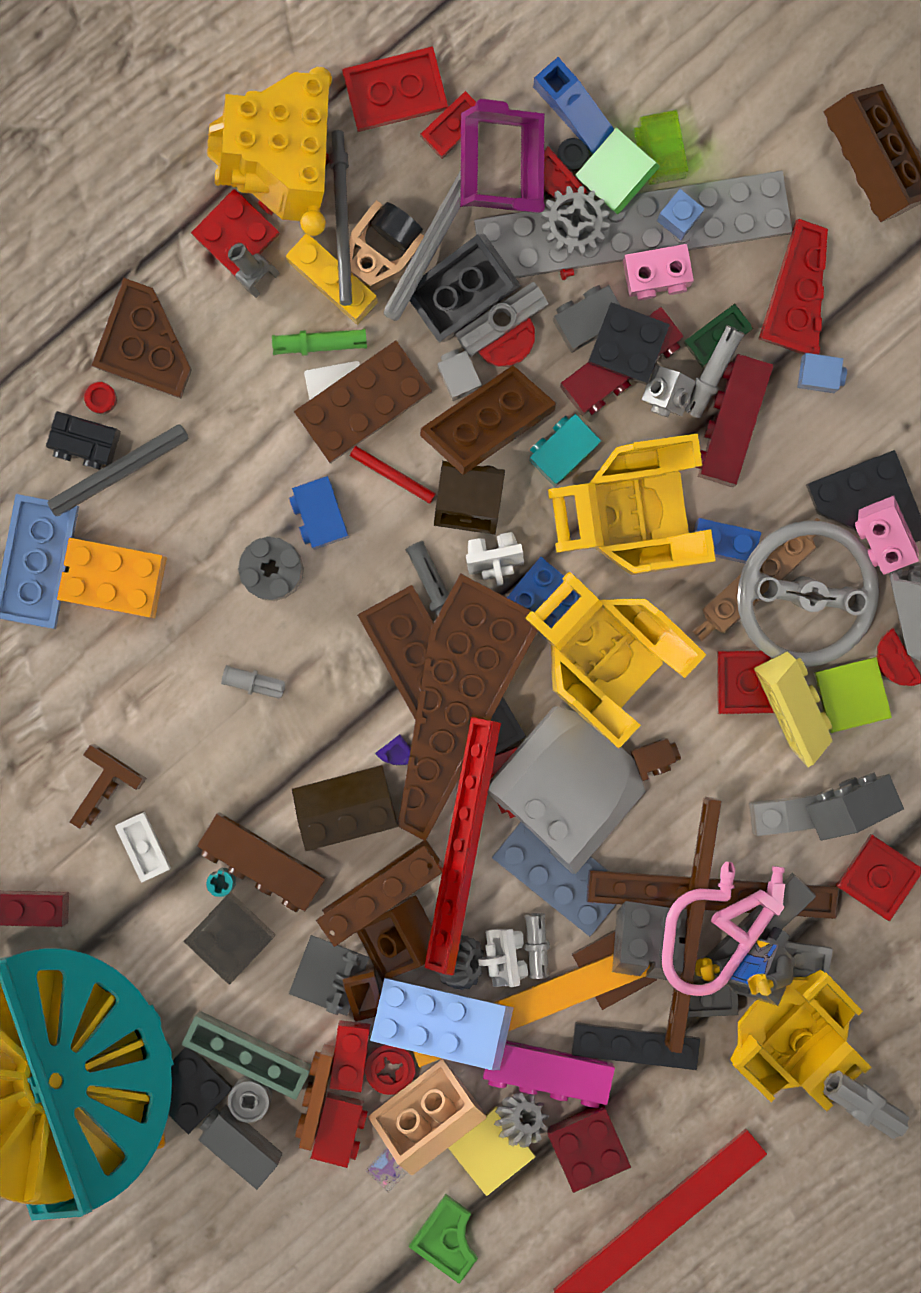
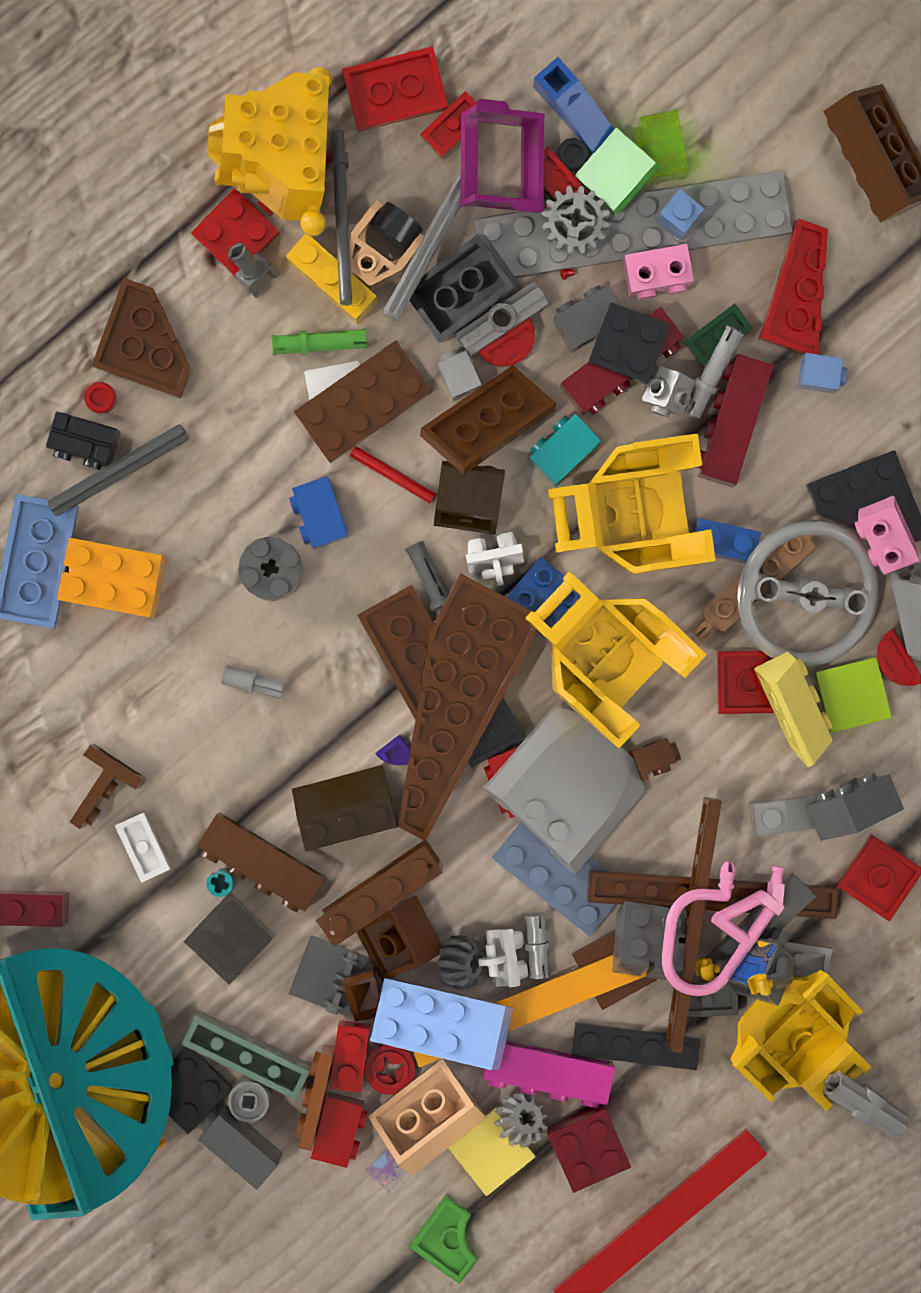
red tile [424,717,501,975] -> none

